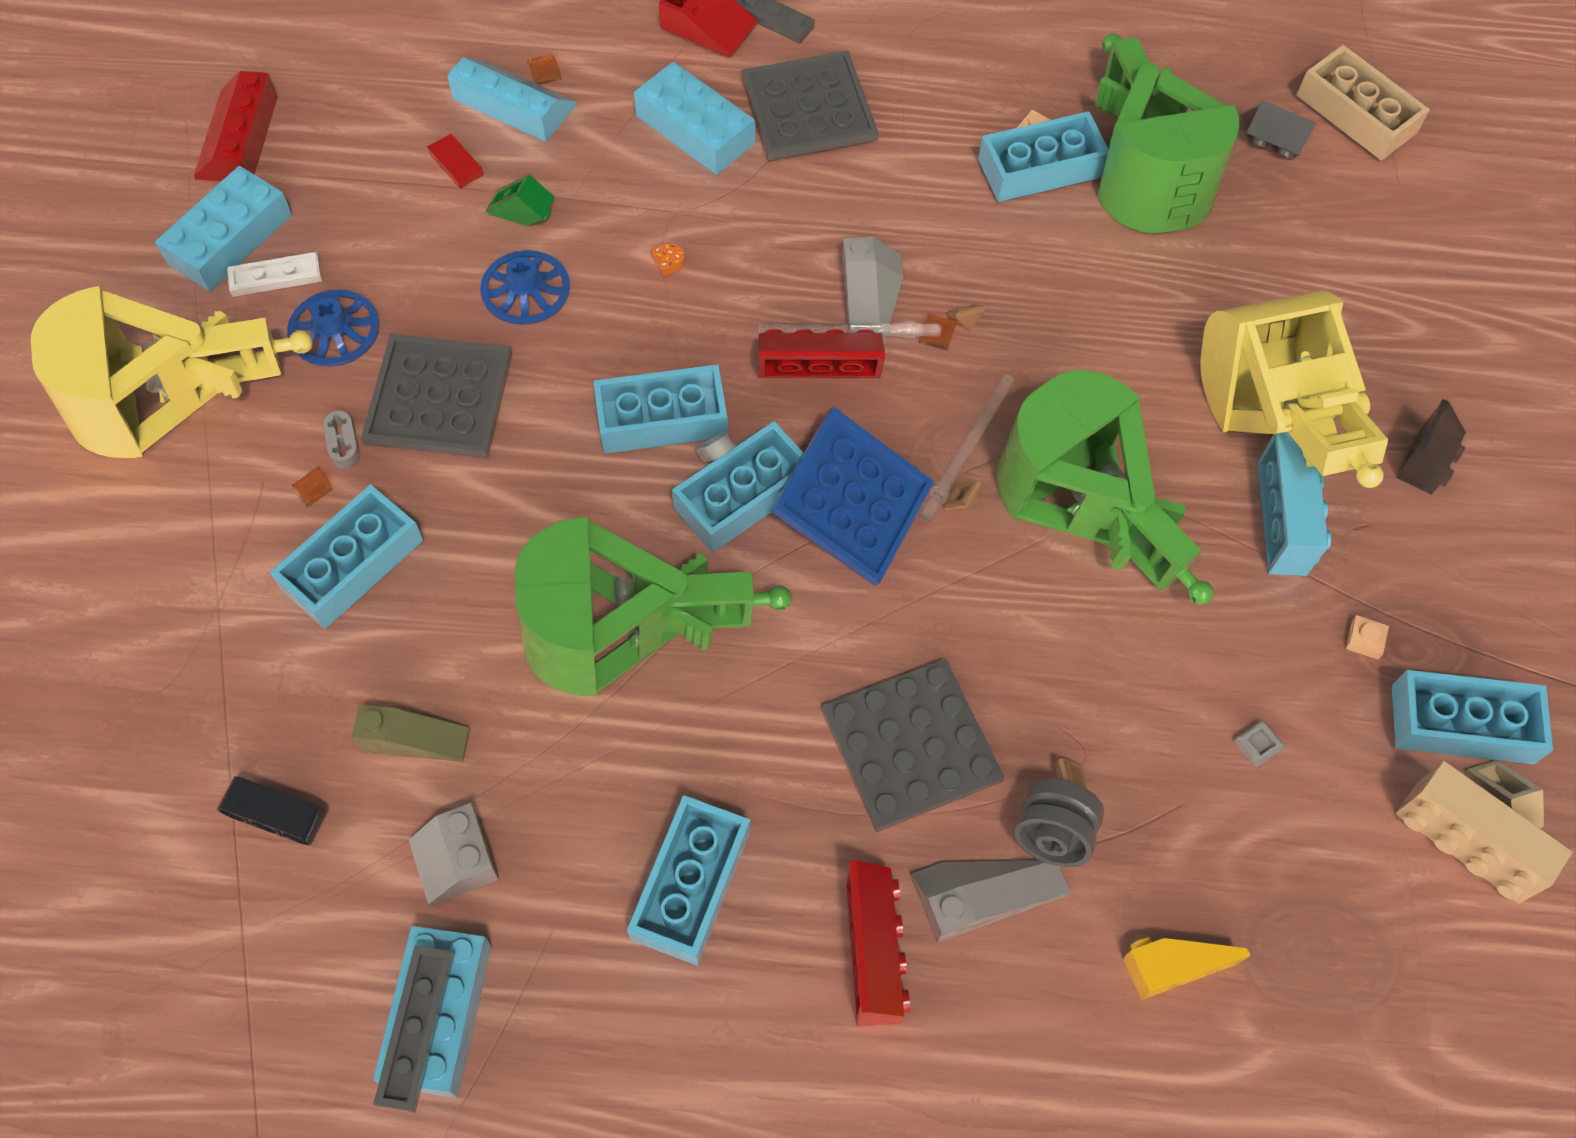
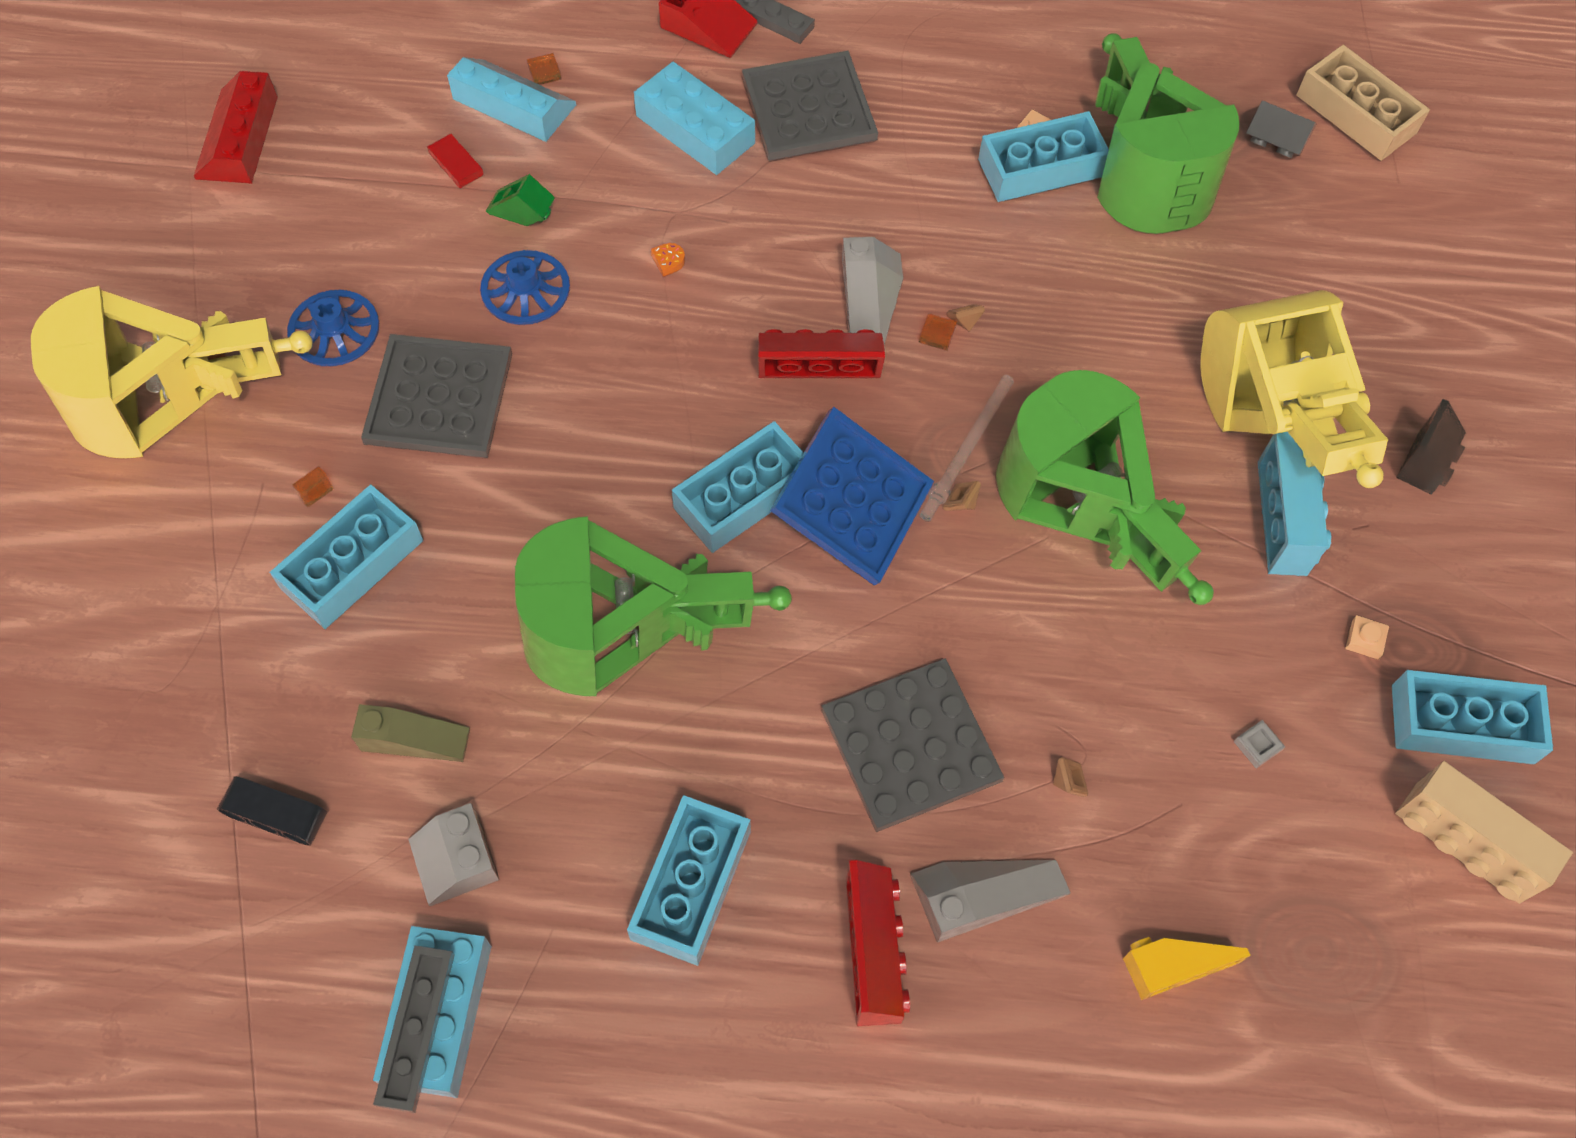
medium azure brick [155,166,292,292] -> none
white tile [227,252,323,297] -> none
light grey beam [323,411,360,469] -> none
medium azure brick [593,364,728,454] -> none
light grey beam [695,432,736,462] -> none
clear bar [758,321,941,339] -> none
dark grey wheel [1014,778,1105,867] -> none
tan slope [1466,760,1544,828] -> none

